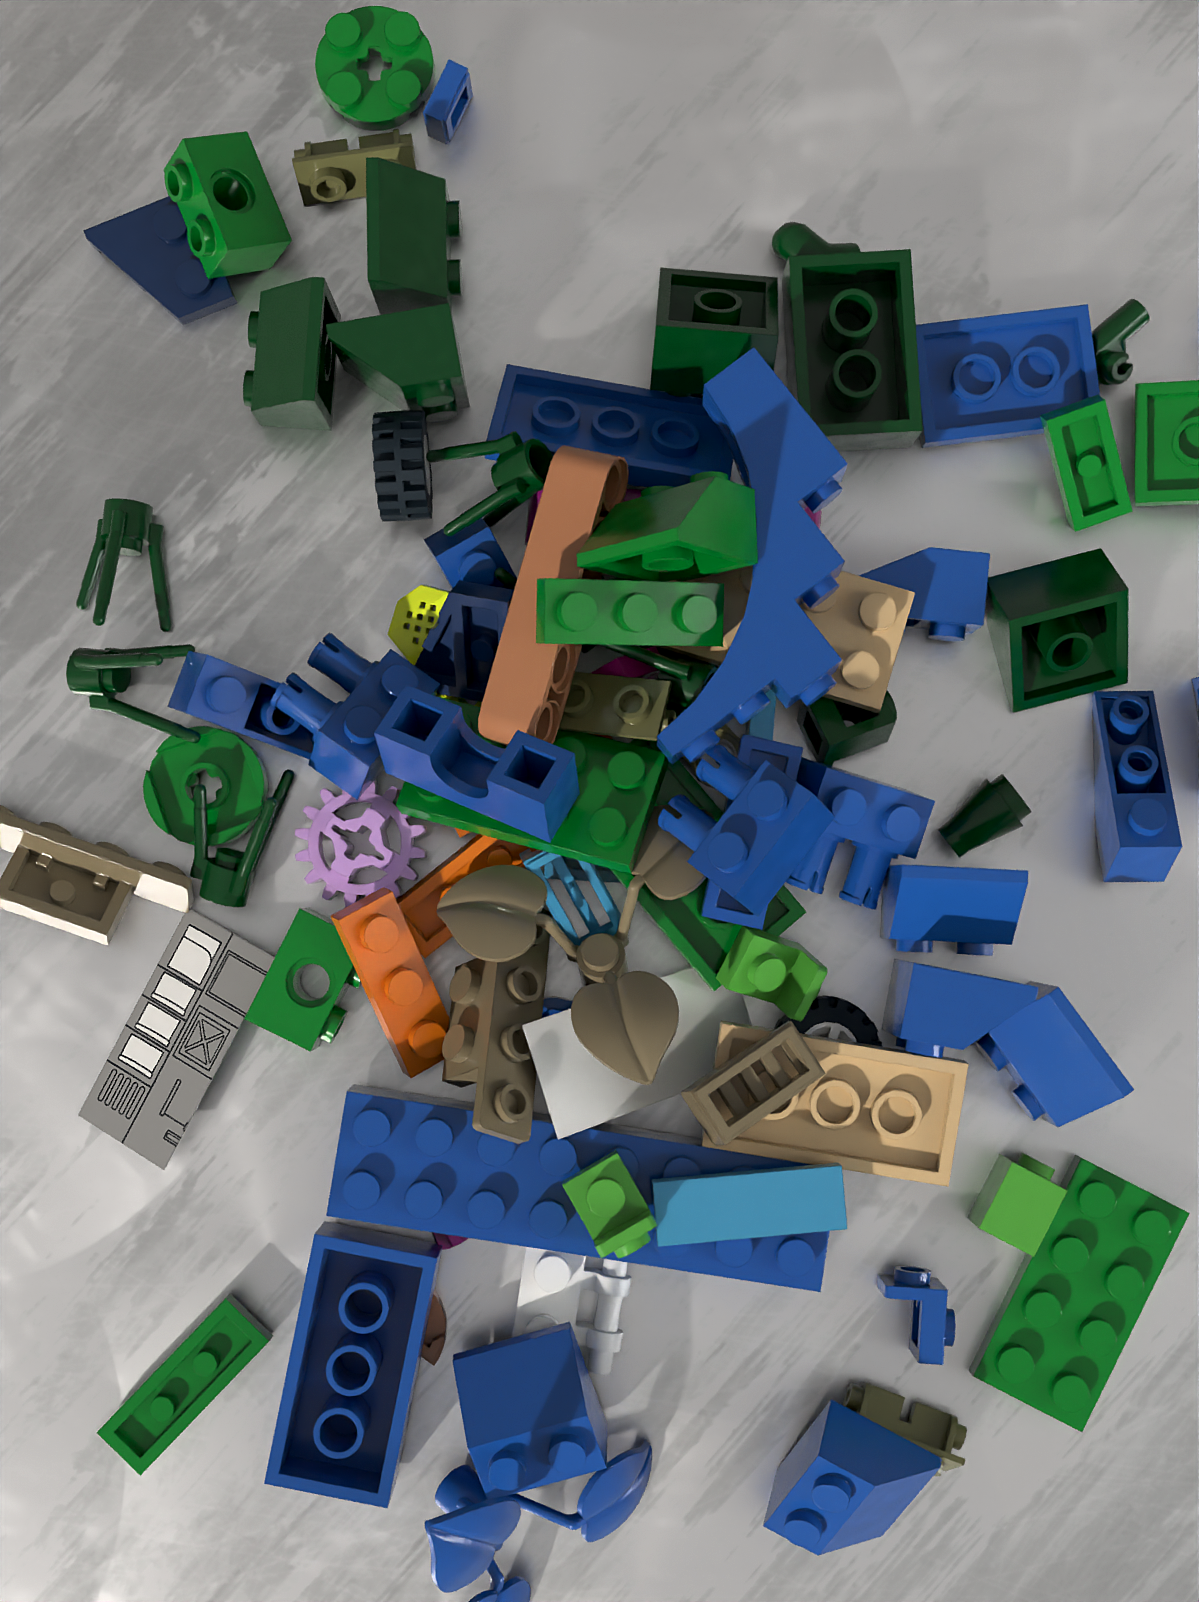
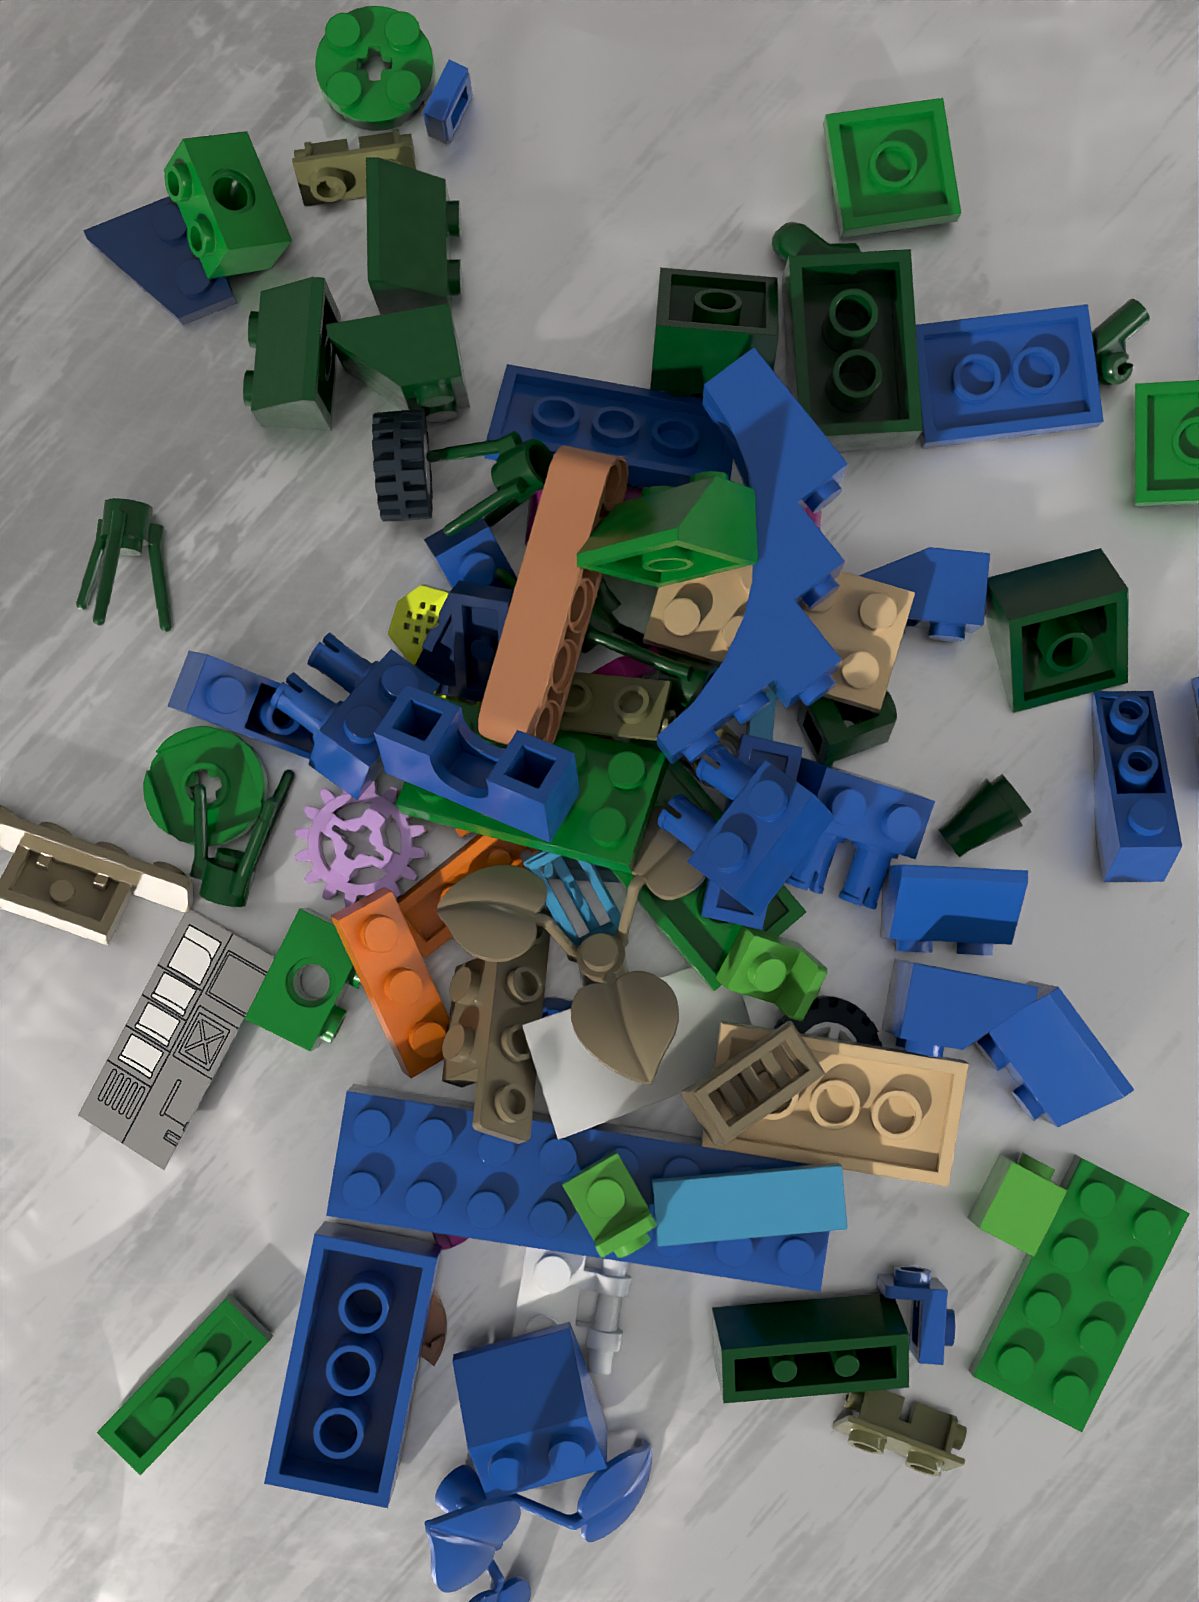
dark green plant [66,644,201,743] -> none
green plate [536,578,724,647] -> none
blue slope [763,1399,942,1556] -> none
green plate [1040,394,1133,532] -> none
none -> dark green brick [712,1293,909,1404]
none -> green plate [823,98,961,238]

